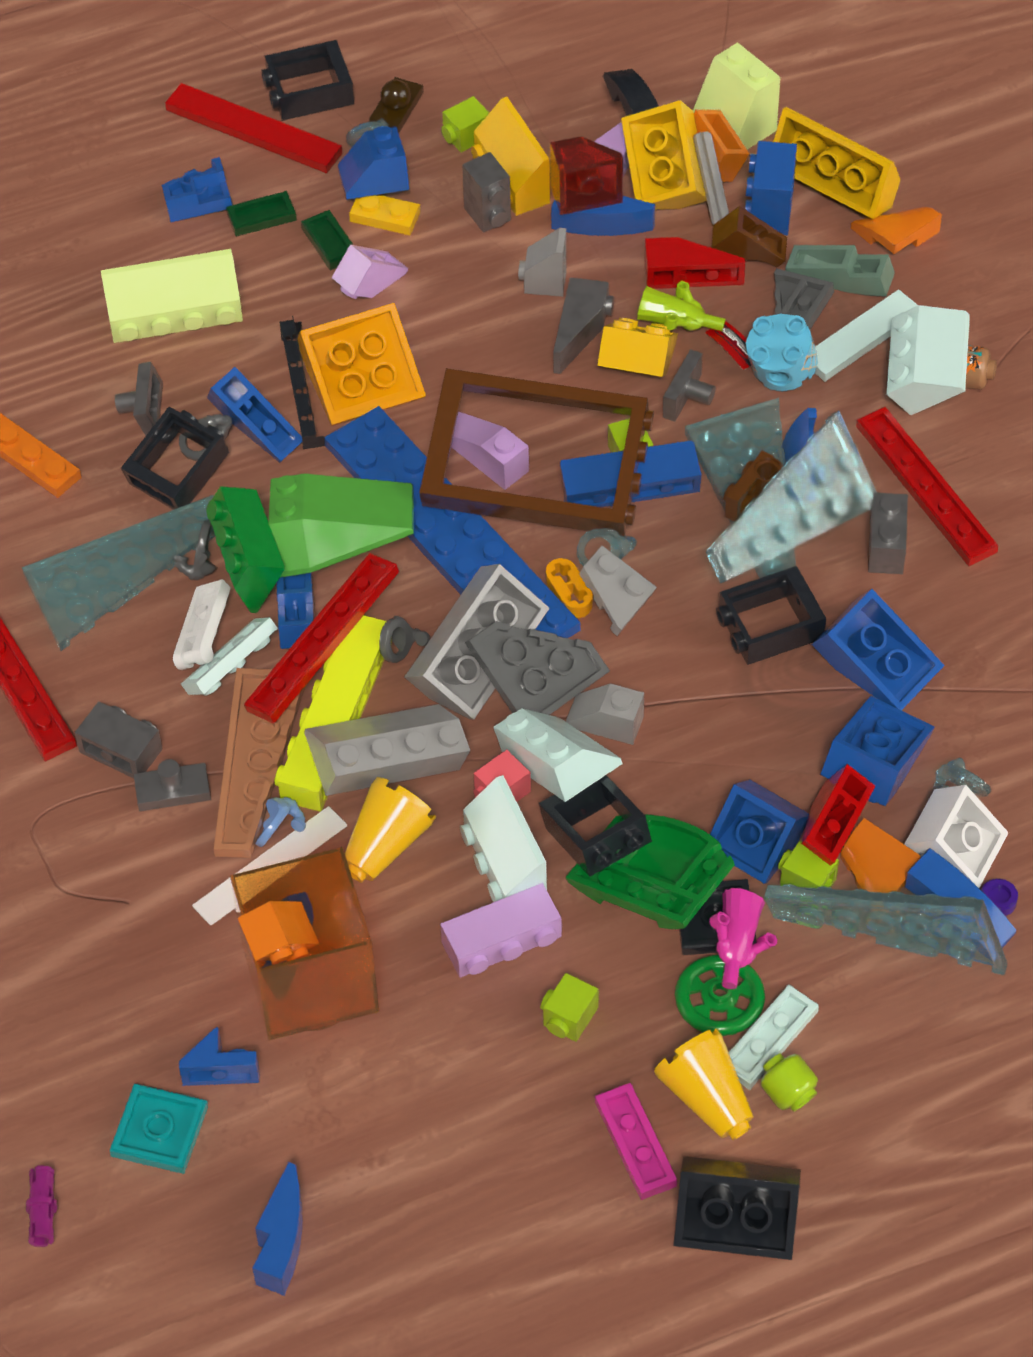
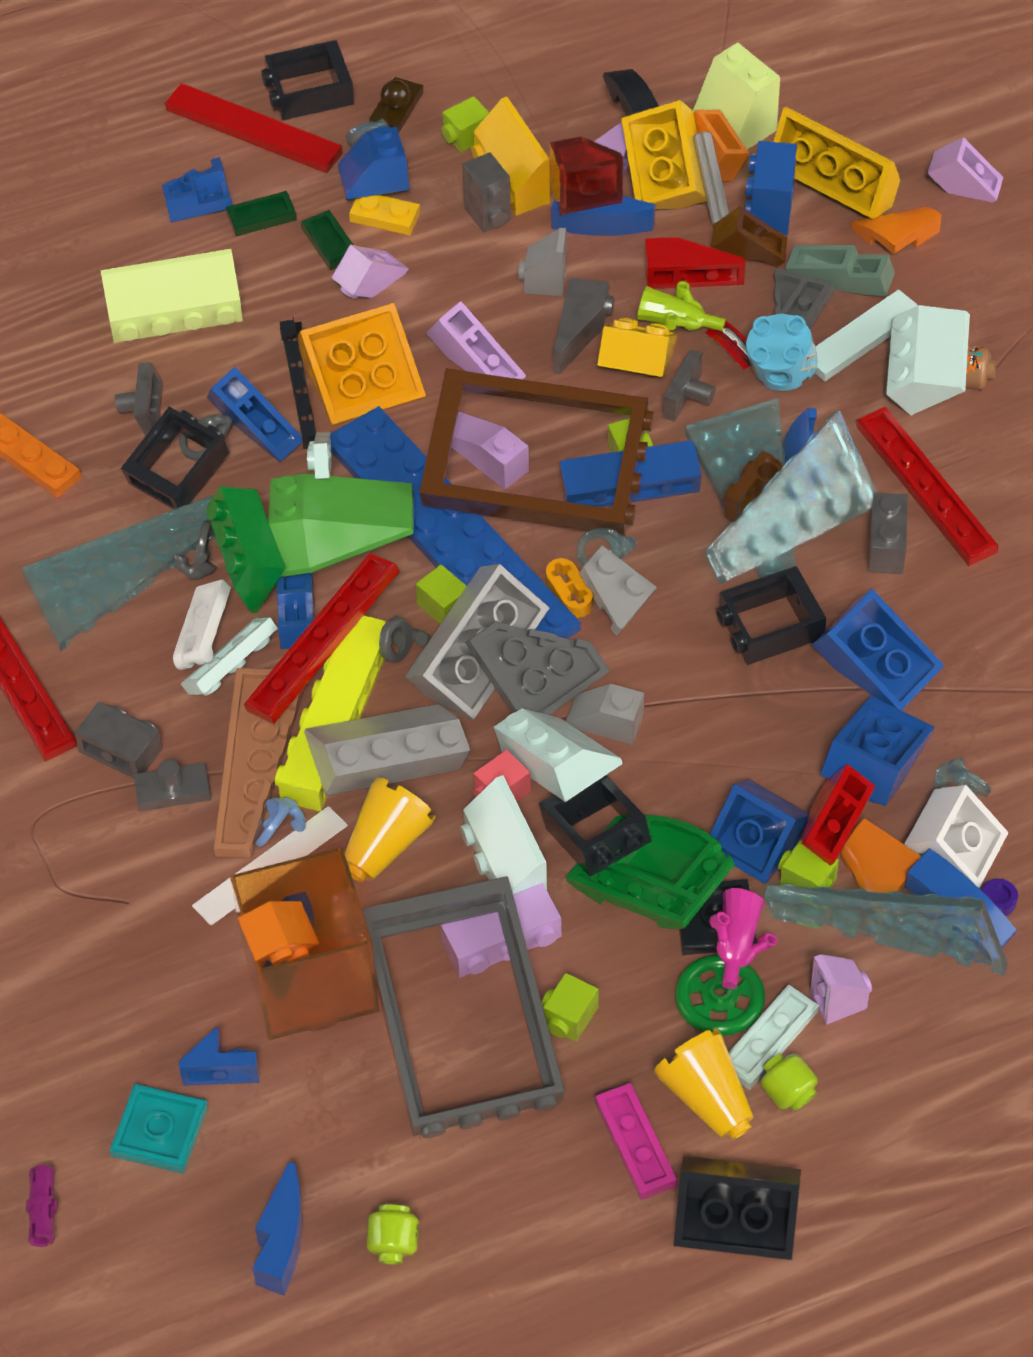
none -> light aqua plate [307,432,332,479]
none -> dark grey window [360,876,564,1138]
none -> lime head [366,1204,419,1265]
none -> lime brick [415,565,467,624]
none -> lavender slope [426,301,526,379]
none -> lavender slope [810,954,872,1025]
none -> lavender slope [928,137,1003,202]

